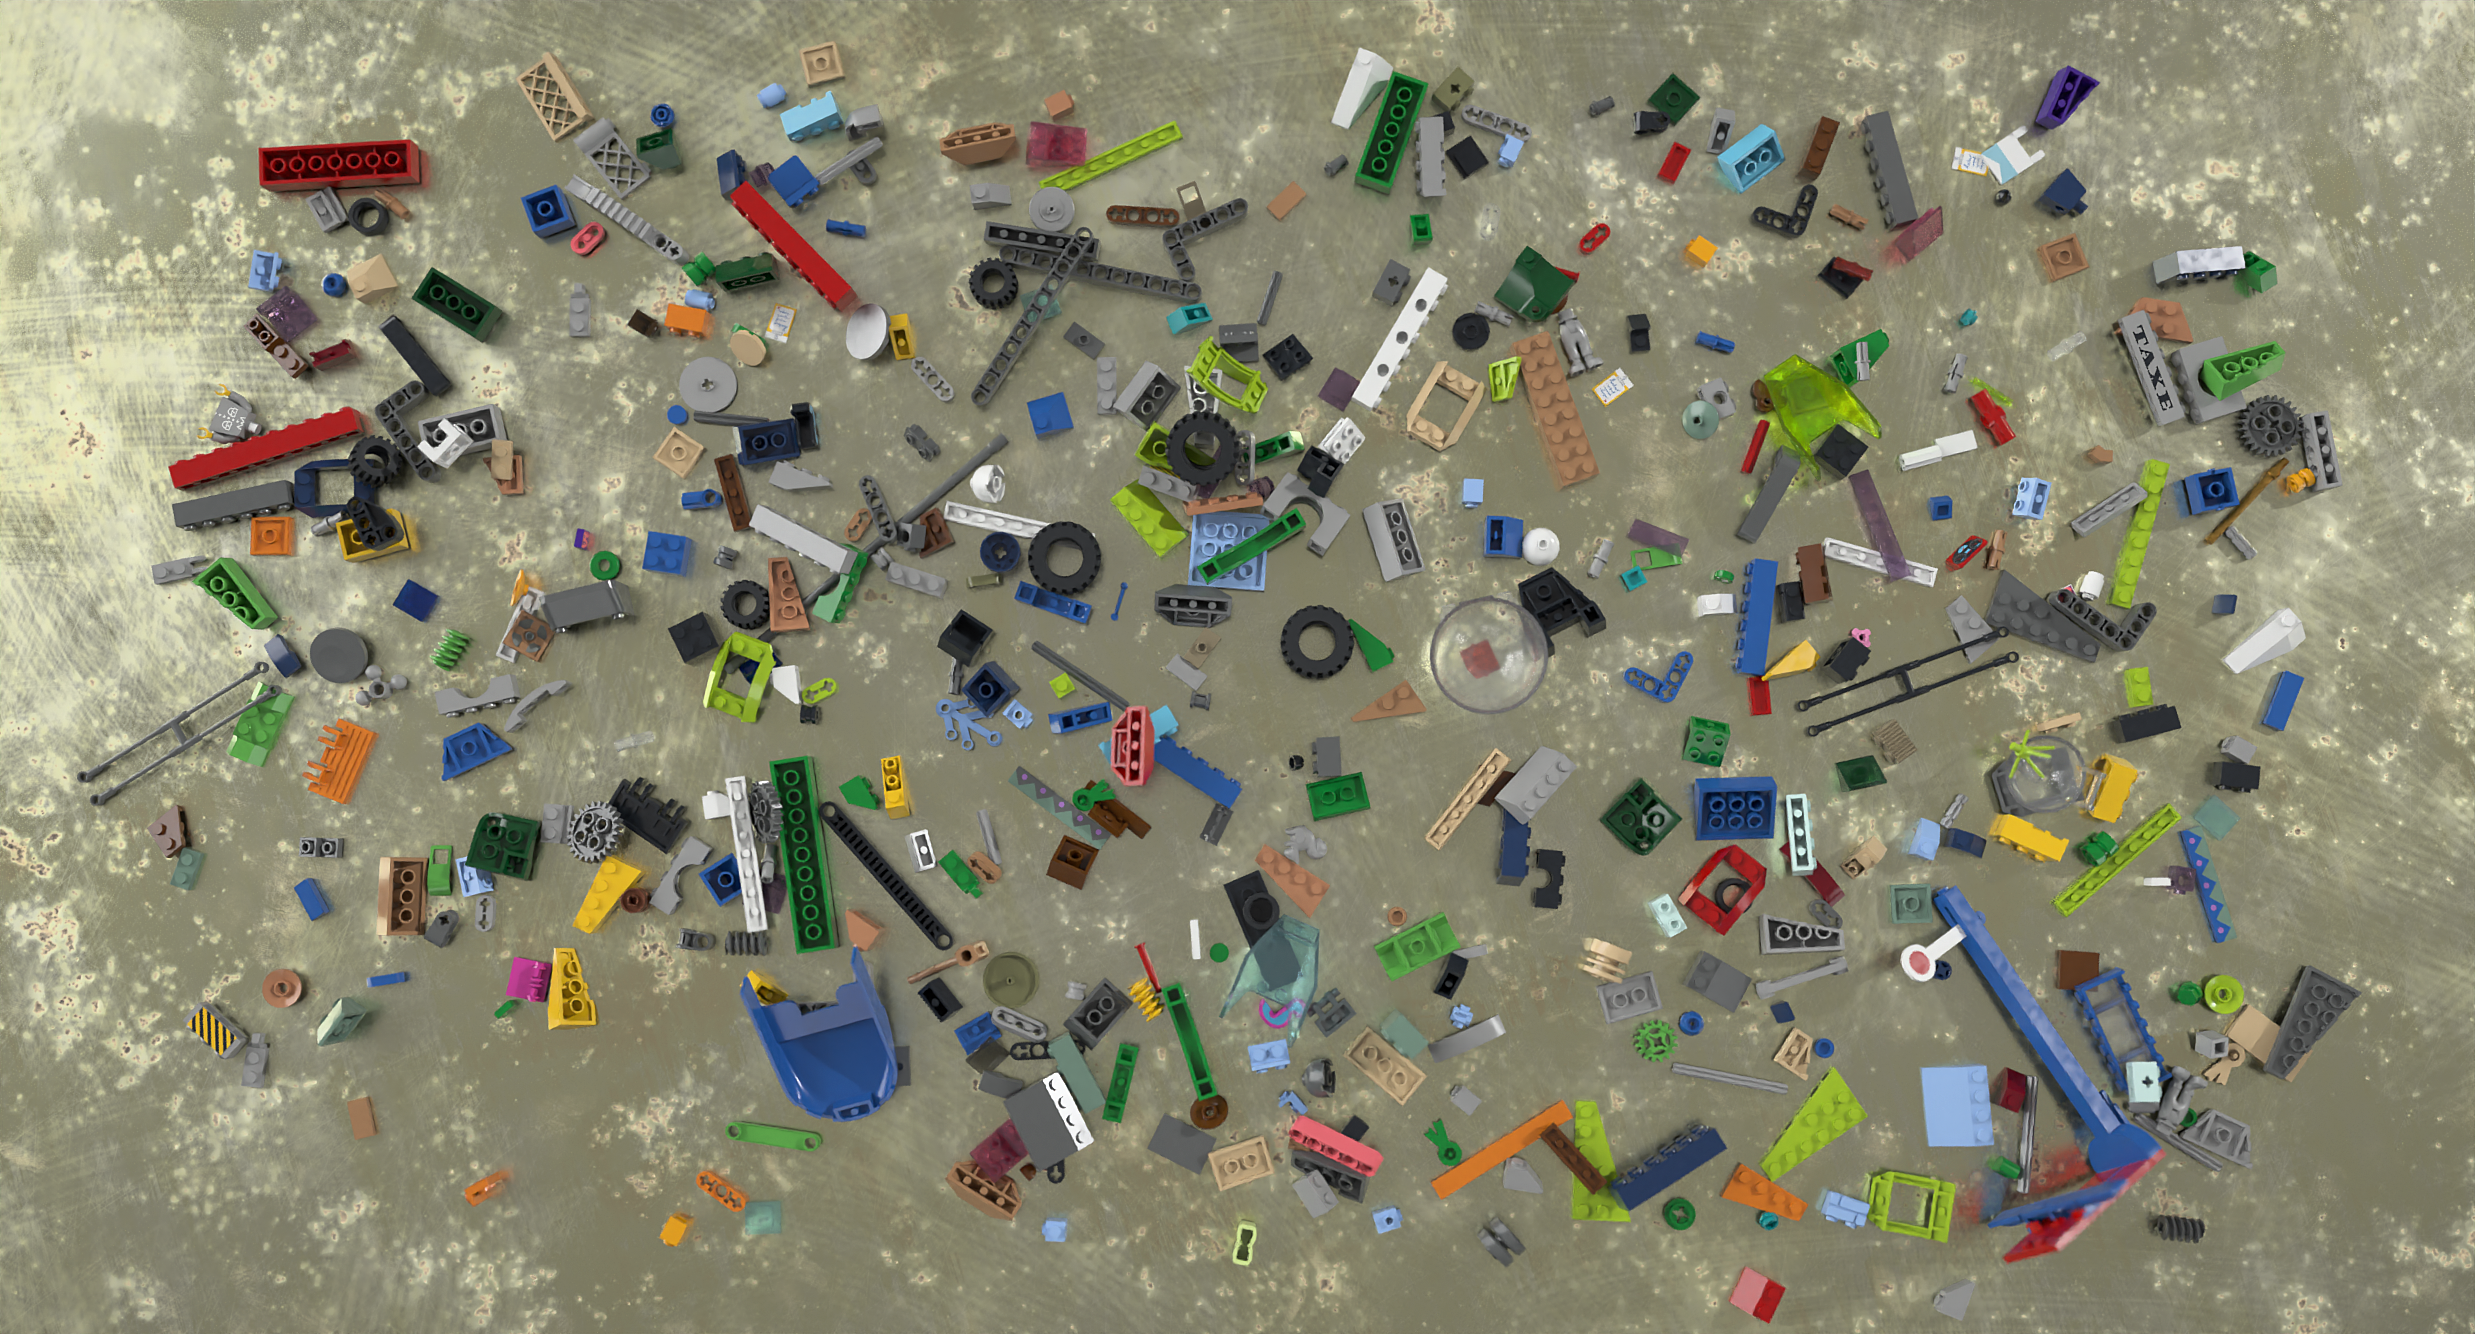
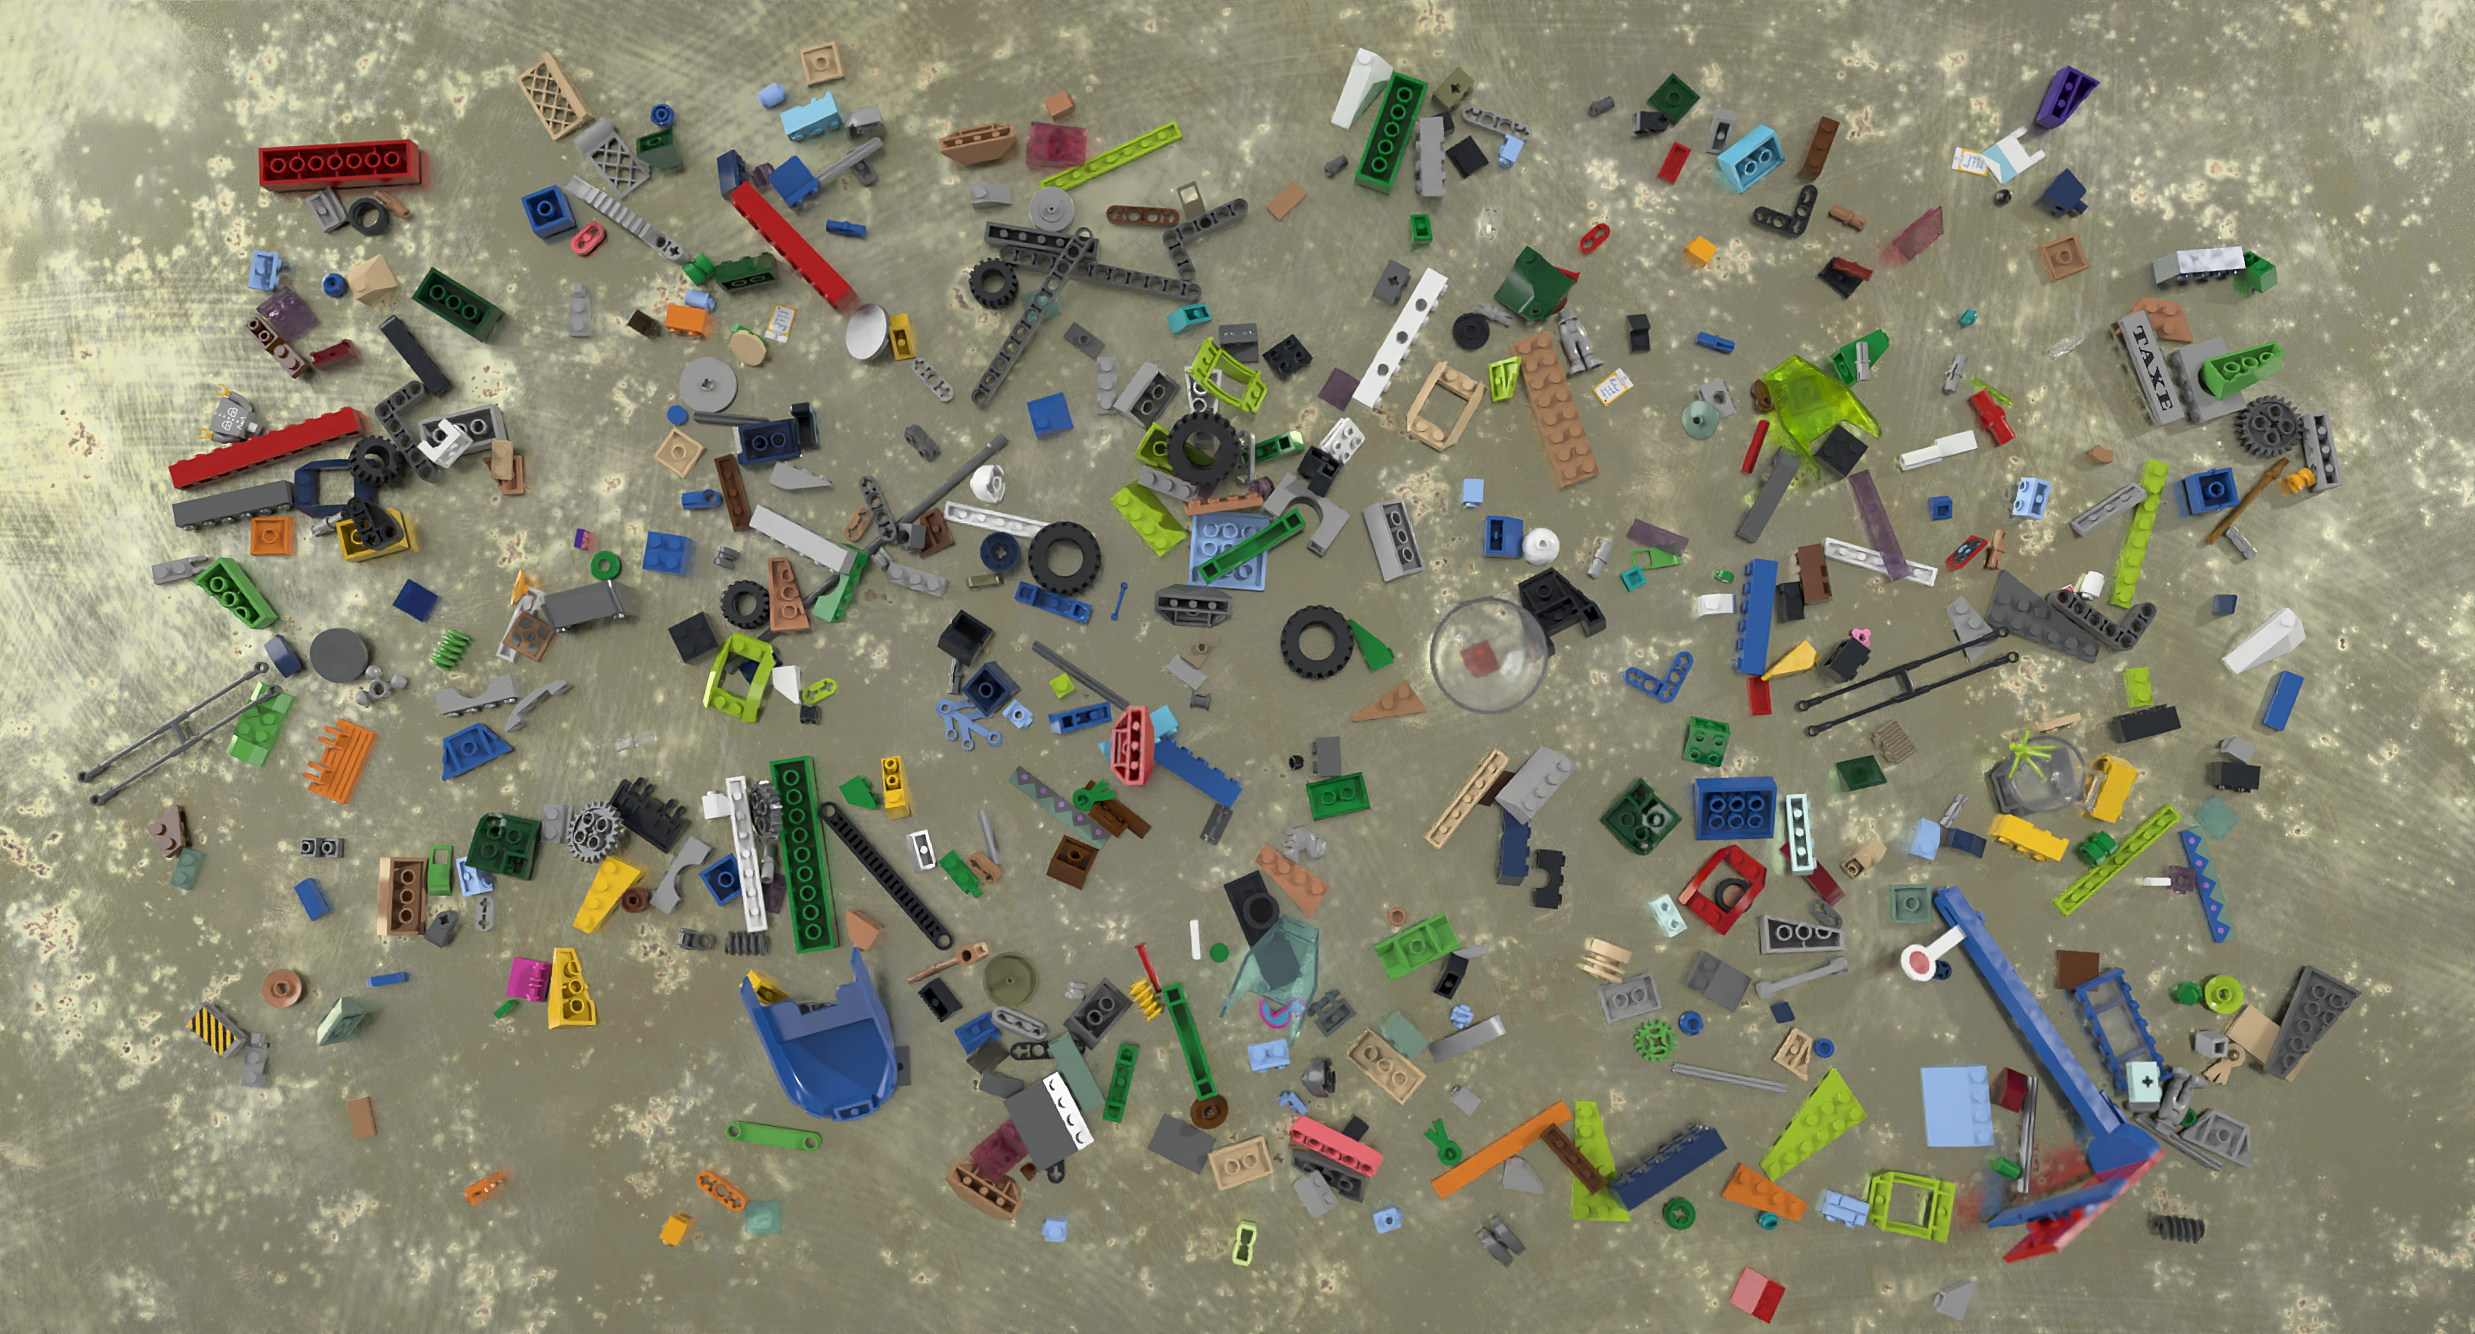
dark grey axle [1257,271,1283,325] -> none
dark grey brick [1861,111,1918,229] -> none

